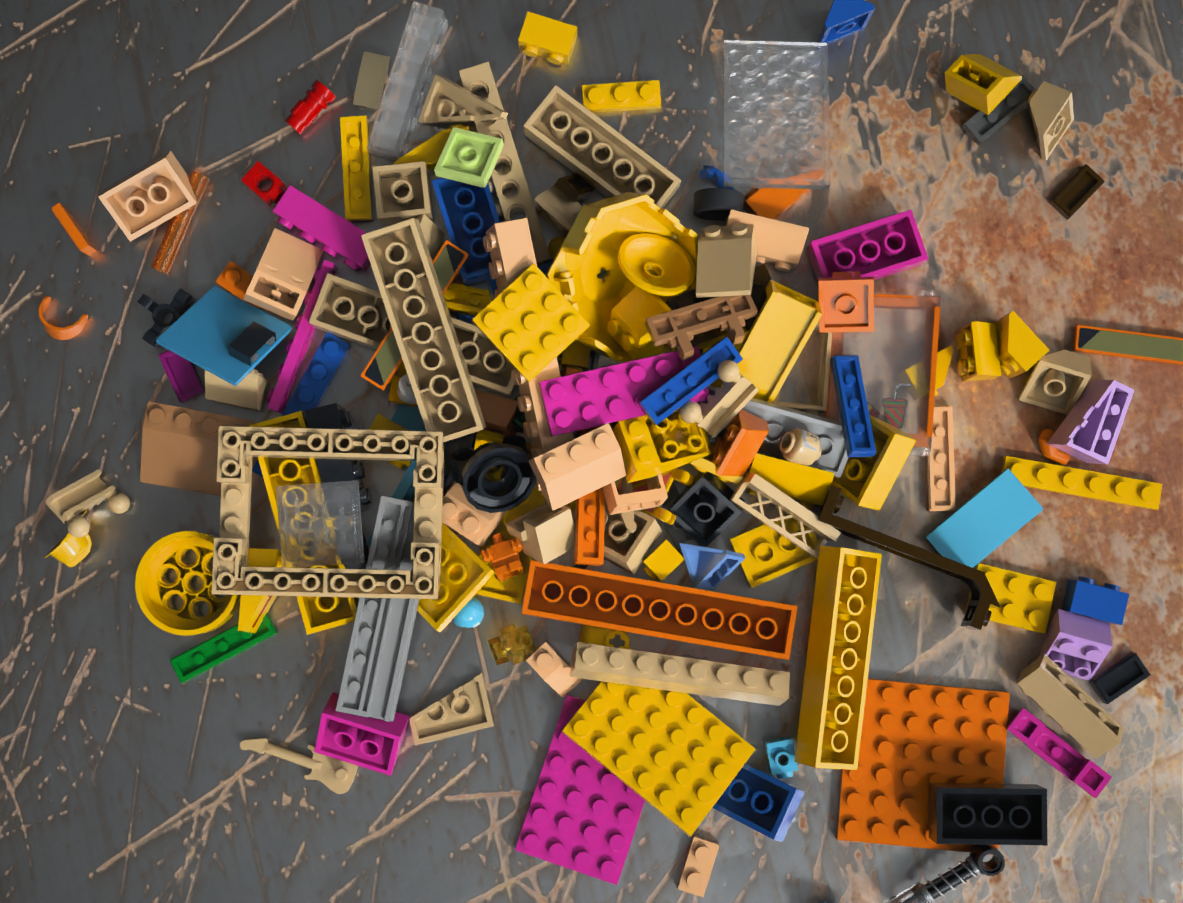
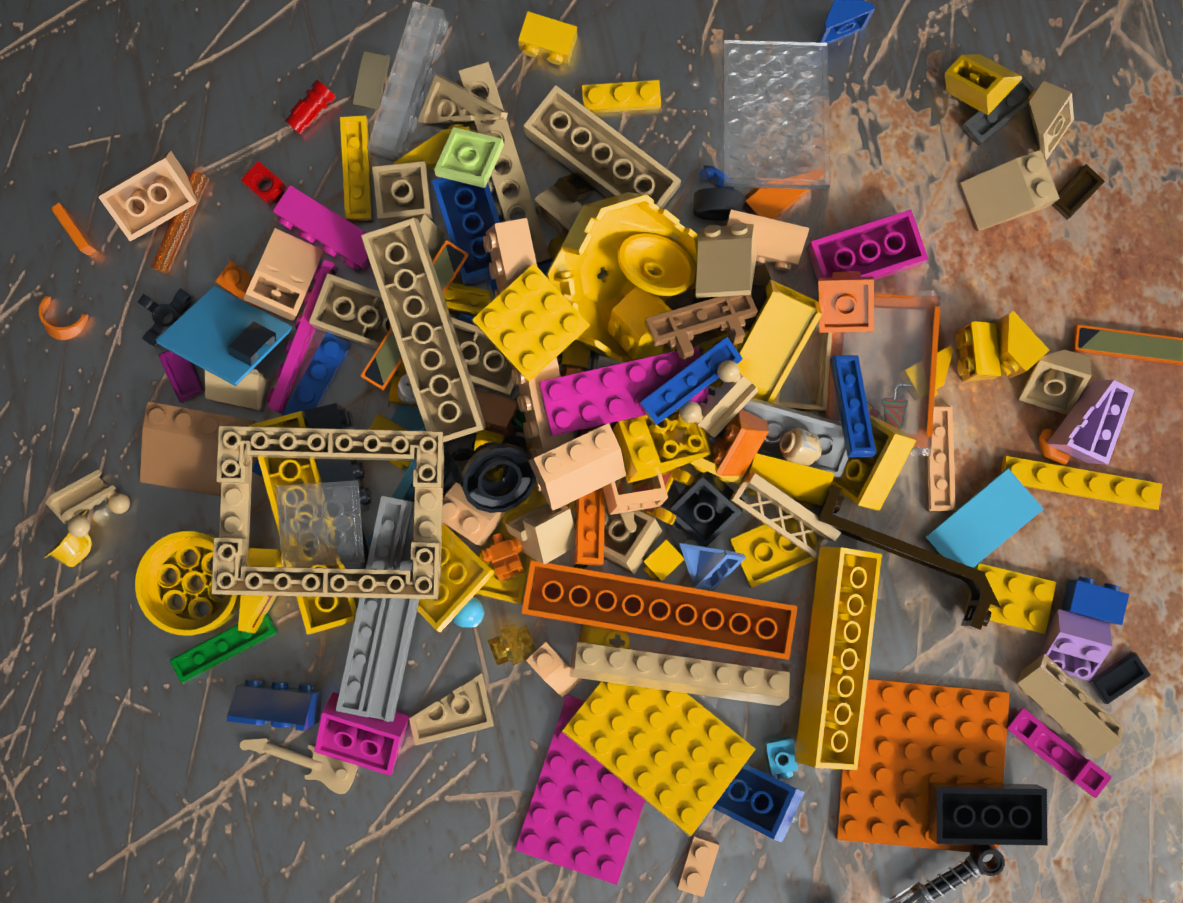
none -> blue wedge [227,679,322,731]
none -> tan slope [959,150,1060,232]

